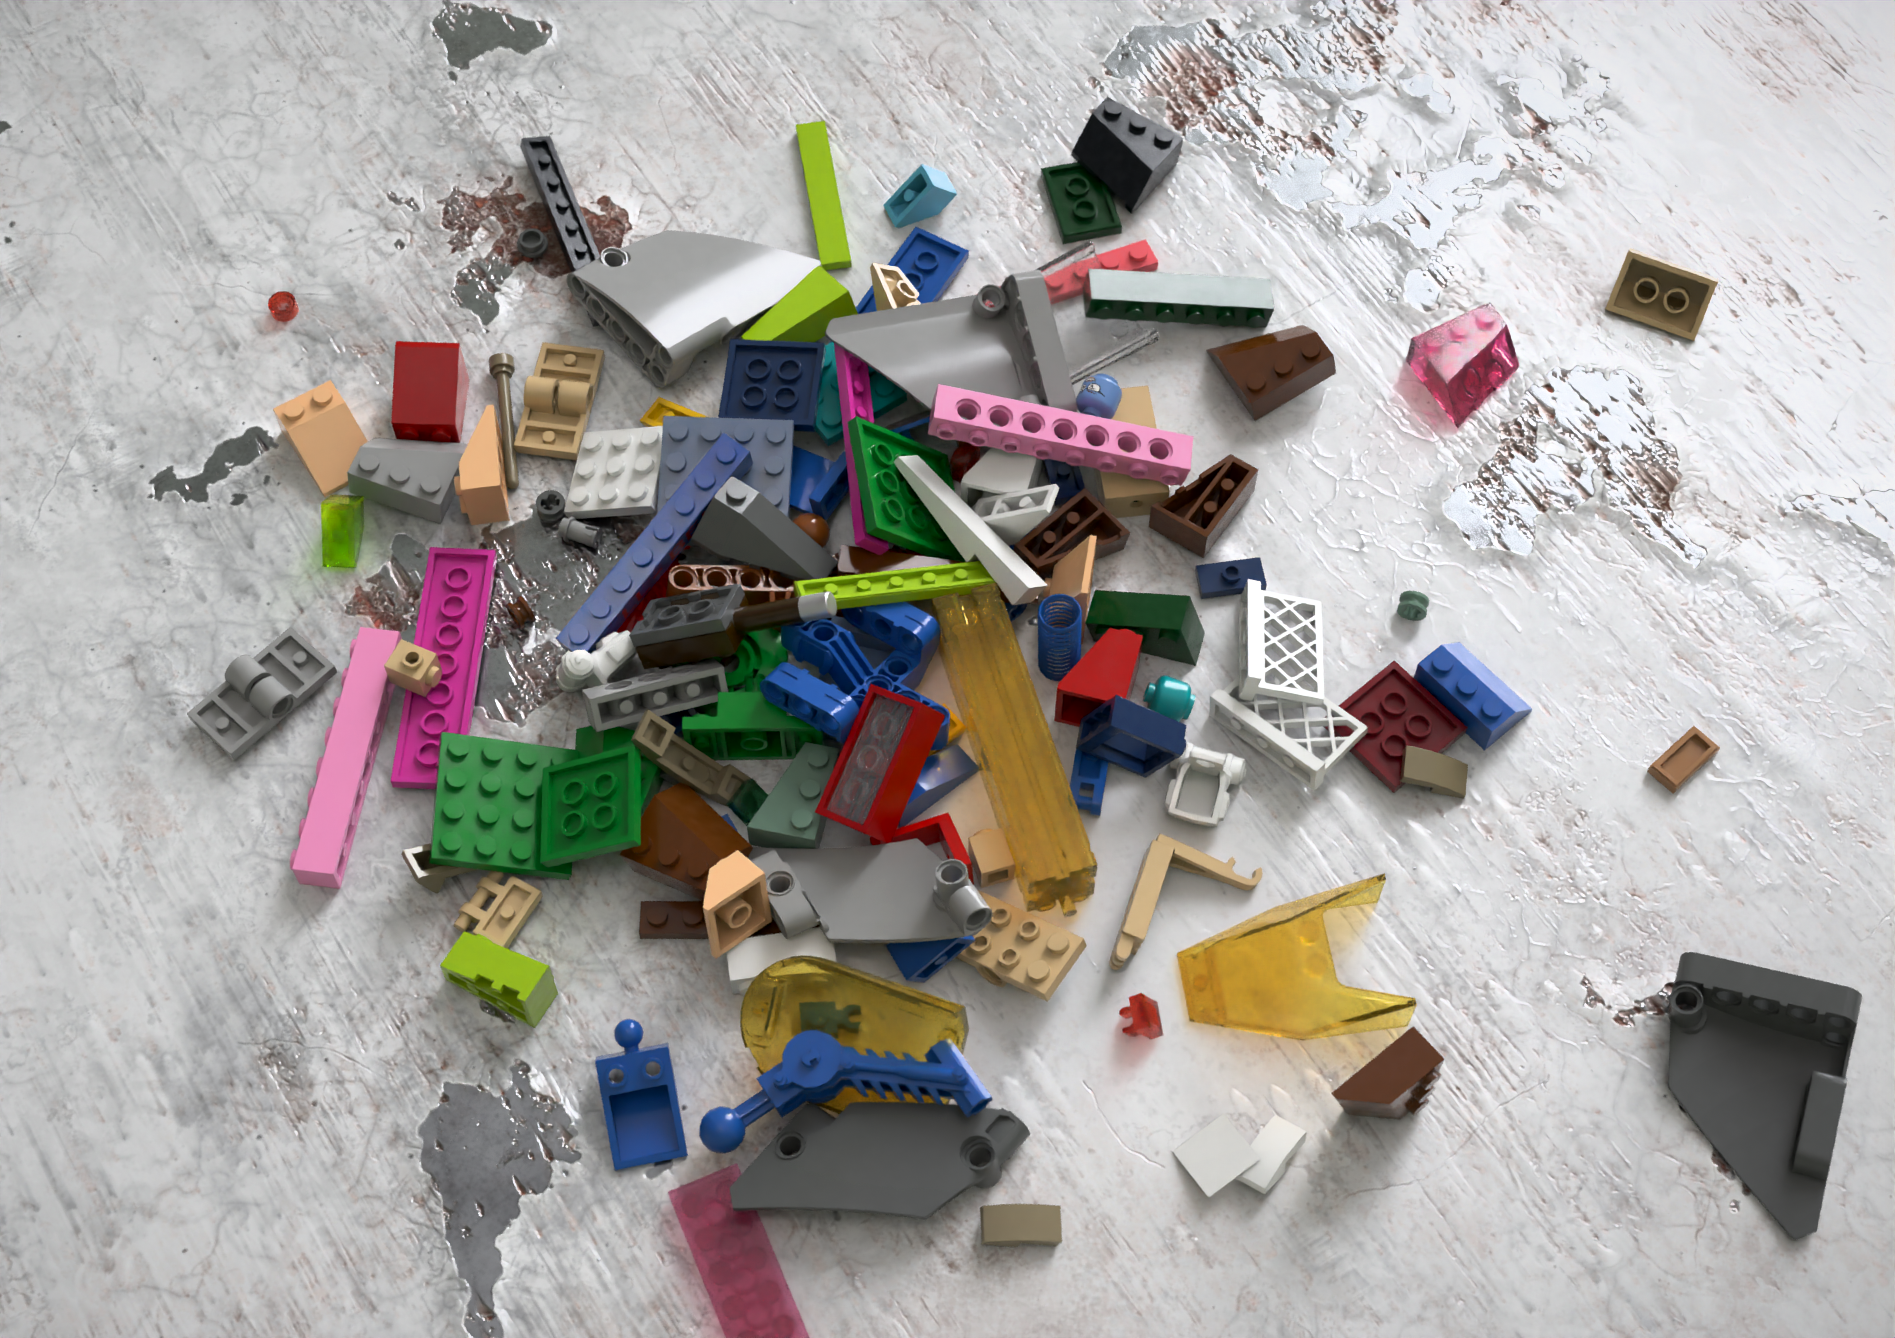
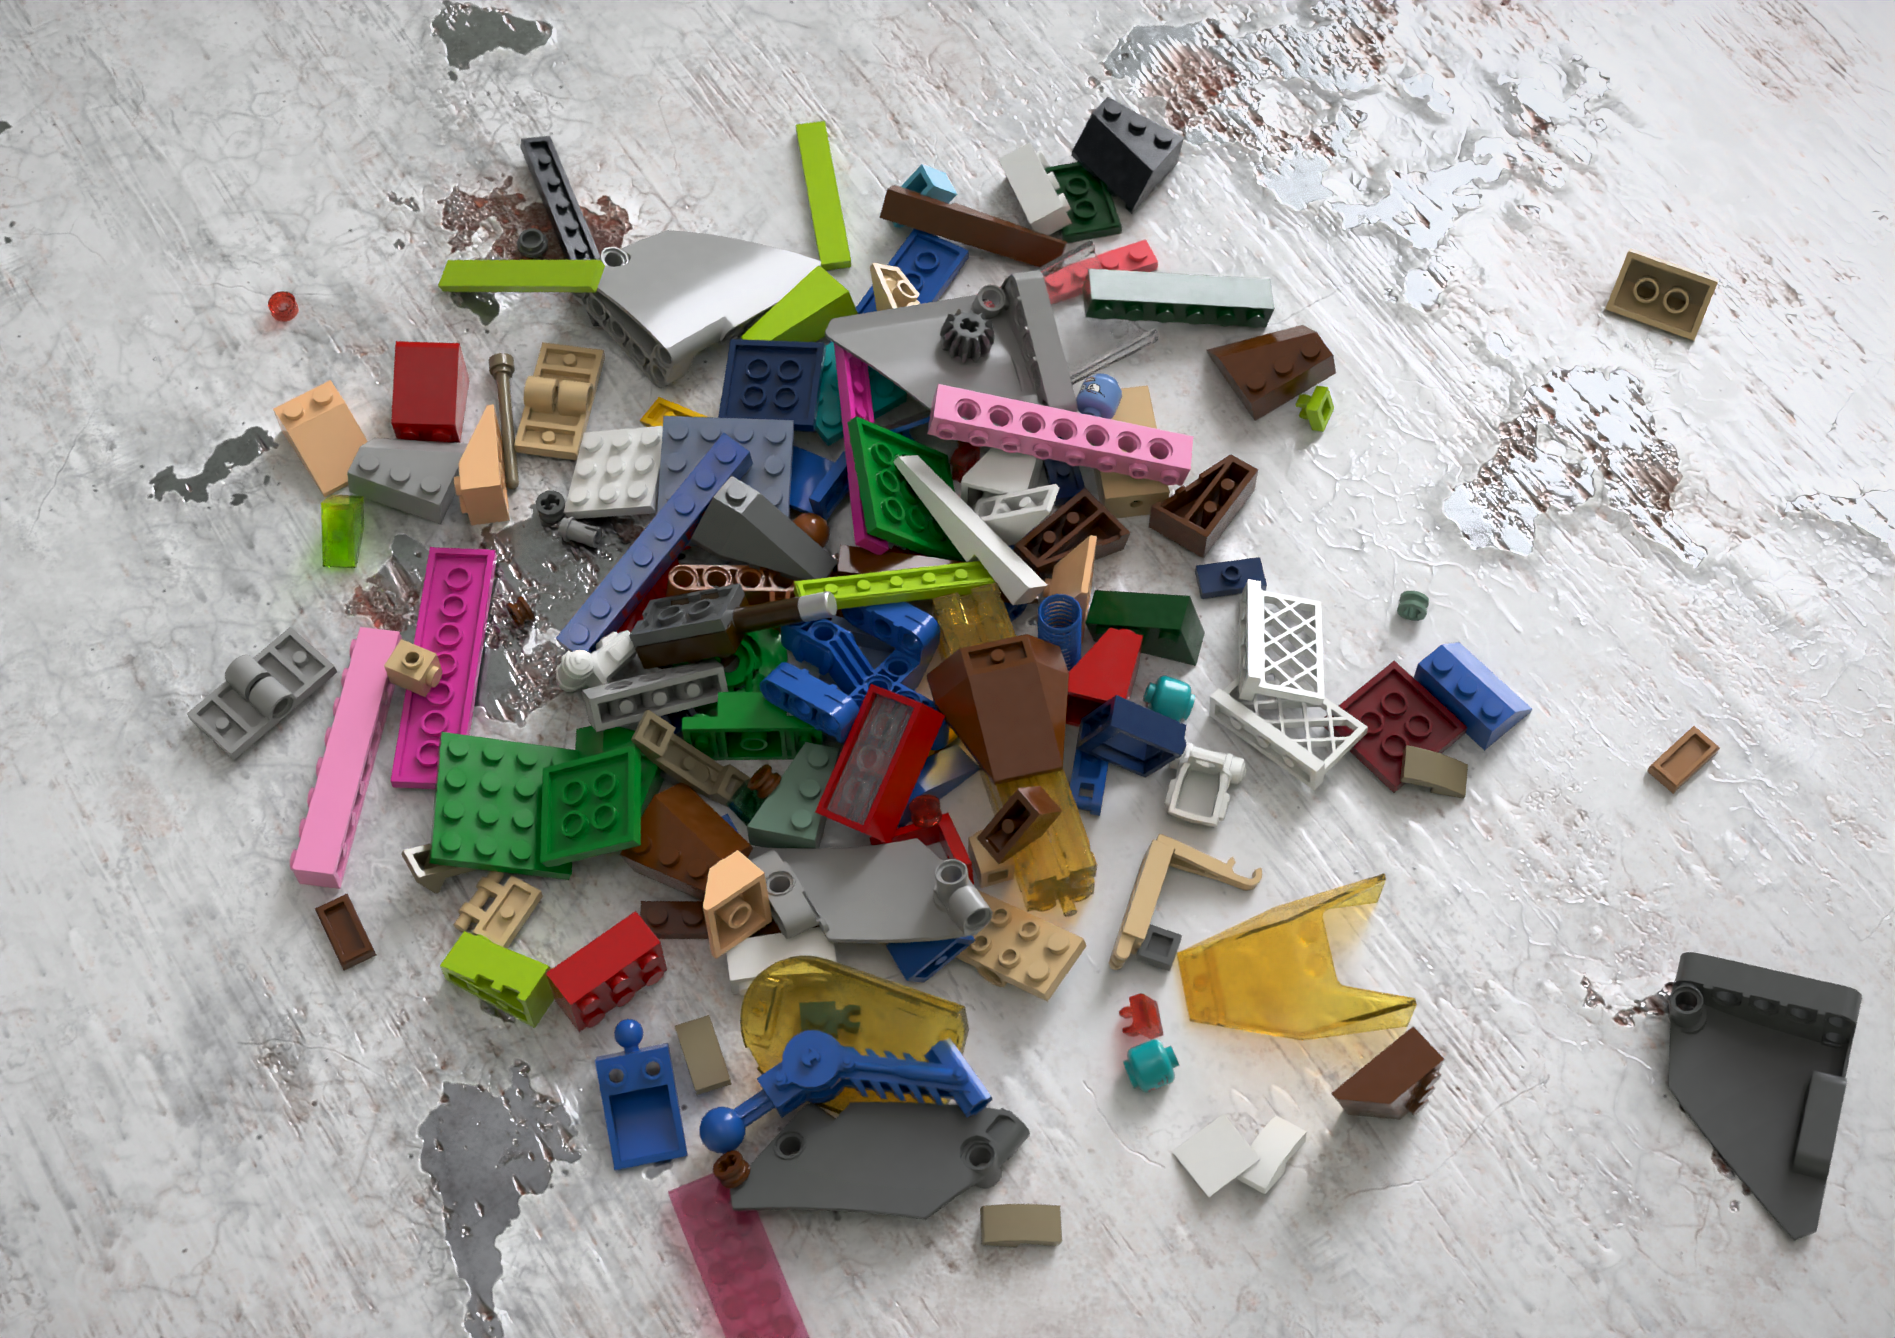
clear pink wedge [1406,302,1519,428] -> none
none -> reddish brown tile [315,893,376,971]
none -> lime tile [438,260,605,293]
none -> red brick [546,911,667,1032]
none -> dark tan slope [675,1015,731,1095]
none -> reddish brown bush [712,1150,751,1189]
none -> reddish brown bush [747,764,781,799]
none -> reddish brown slope [879,185,1067,270]
none -> clear red bush [909,794,942,828]
none -> reddish brown wedge [927,634,1069,785]
none -> dark grey gear [940,308,995,363]
none -> reddish brown slope [977,786,1062,864]
none -> white brick [999,142,1071,235]
none -> teal head [1123,1039,1180,1092]
none -> dark grey plate [1137,924,1182,971]
none -> lime tile [1295,386,1334,432]

